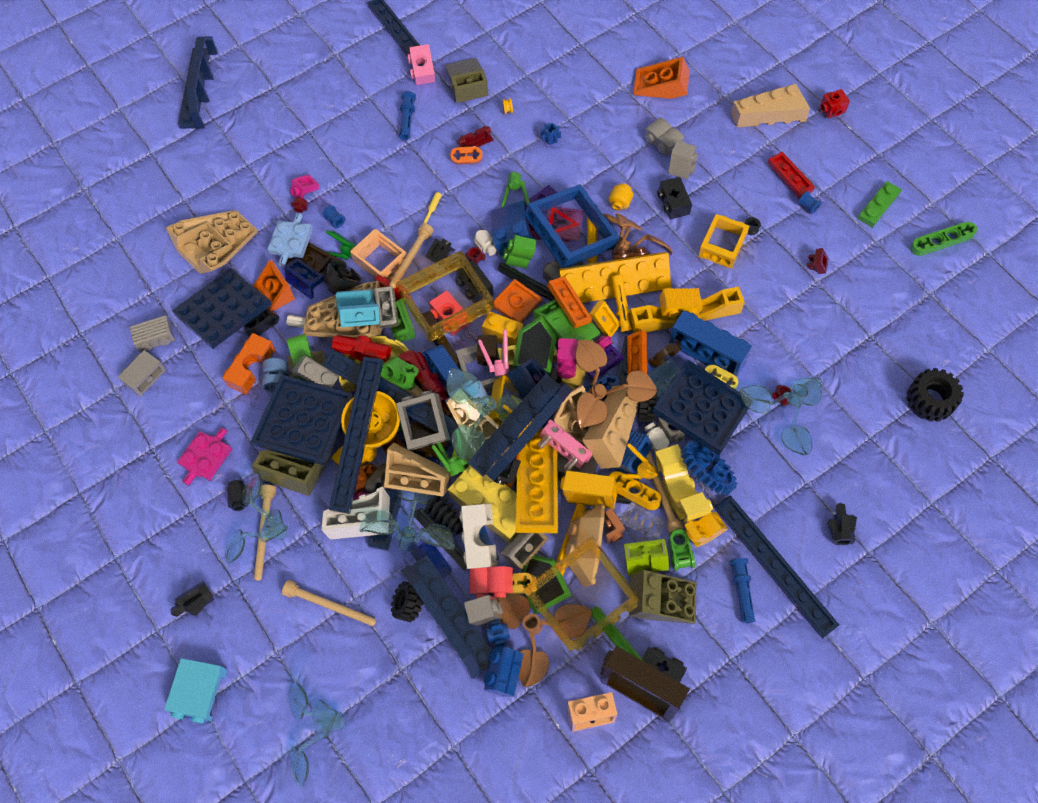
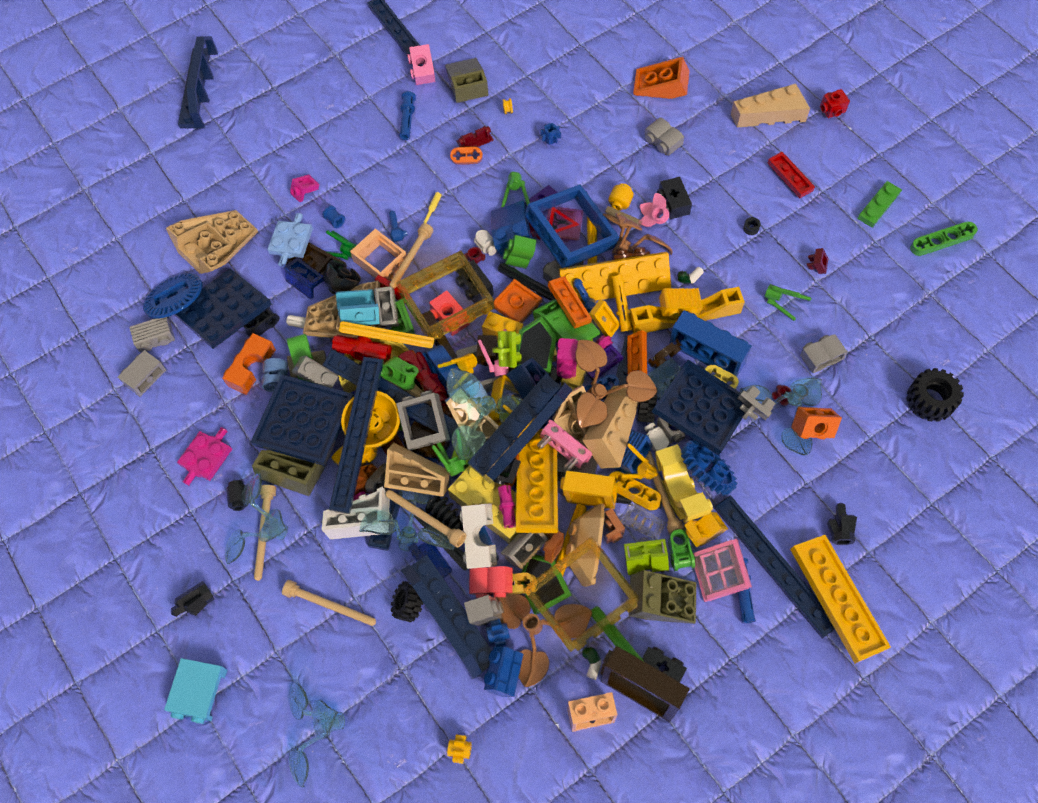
orange slope [253,260,295,312] -> none
dark red plate [291,197,308,213] -> none
black bracket [425,238,455,266] -> none
light grey brick [668,140,699,180] -> none
yellow window [698,214,750,269] -> none
blue bush [798,191,822,214] -> none
none -> blue piece [143,273,203,319]
none -> yellow axle [339,321,434,349]
none -> tan piece [386,490,467,548]
none -> blue piece [389,211,408,242]
none -> yellow plant [437,353,477,390]
none -> yellow gear [447,734,472,764]
none -> lime hips [492,331,522,368]
none -> dark pink pin [498,485,516,528]
none -> nougat bracket [543,530,564,563]
none -> blue piece [573,279,596,313]
none -> arm [582,647,602,680]
none -> dark tan tile [605,206,642,226]
none -> bright pink plate [640,193,669,227]
none -> arm [677,267,704,284]
none -> clear piece [693,539,752,602]
none -> light grey hips [737,386,775,420]
none -> bright green plant [765,284,811,321]
none -> yellow plate [790,535,891,664]
none -> orange brick [791,407,842,440]
none -> light grey brick [800,334,848,373]

